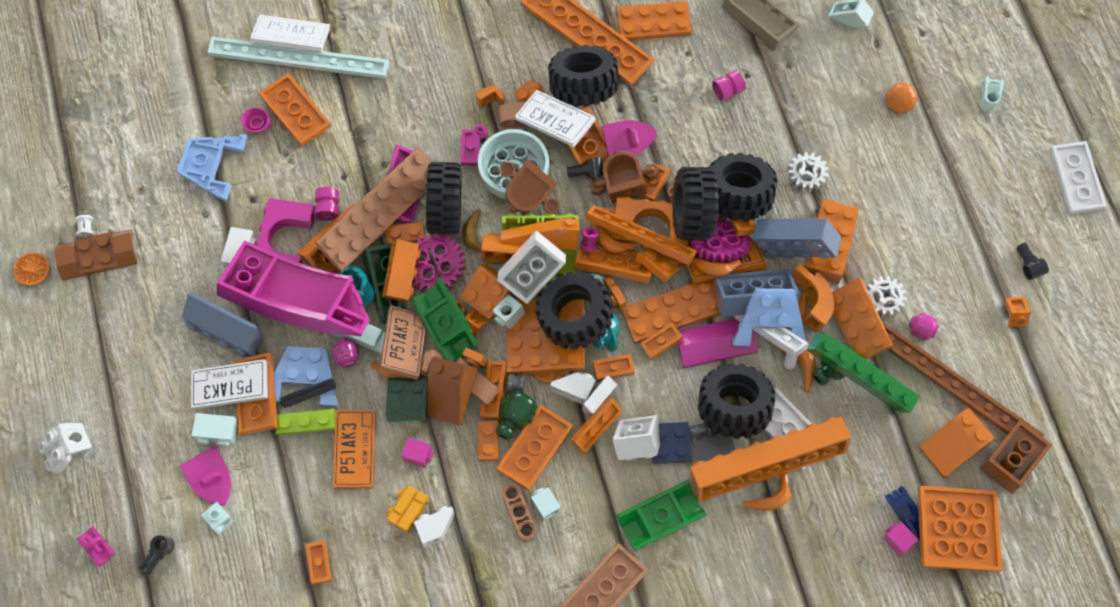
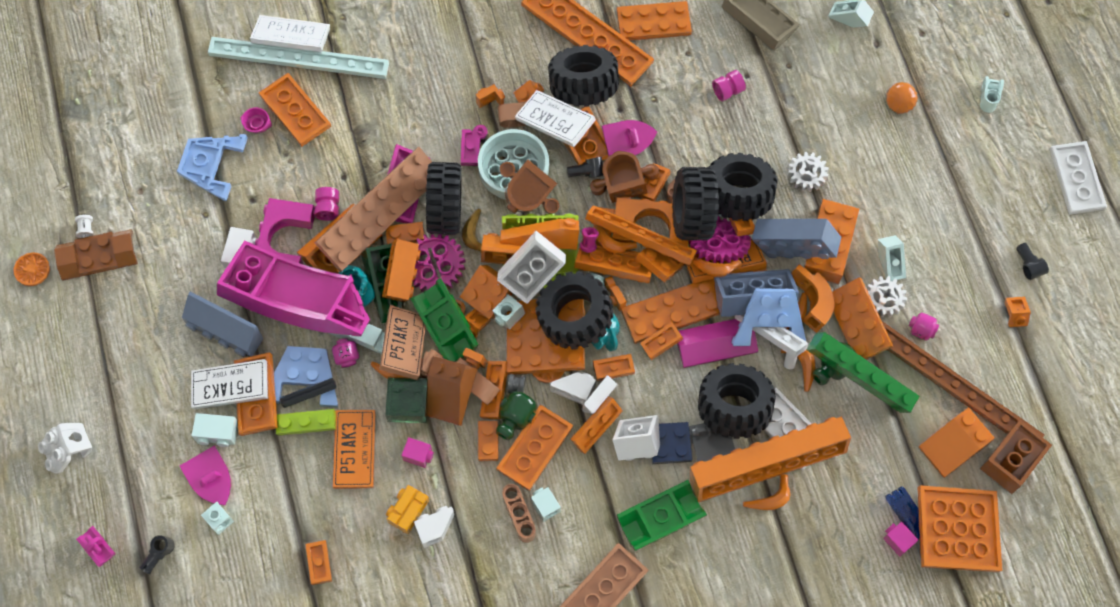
none -> light aqua slope [878,235,906,281]

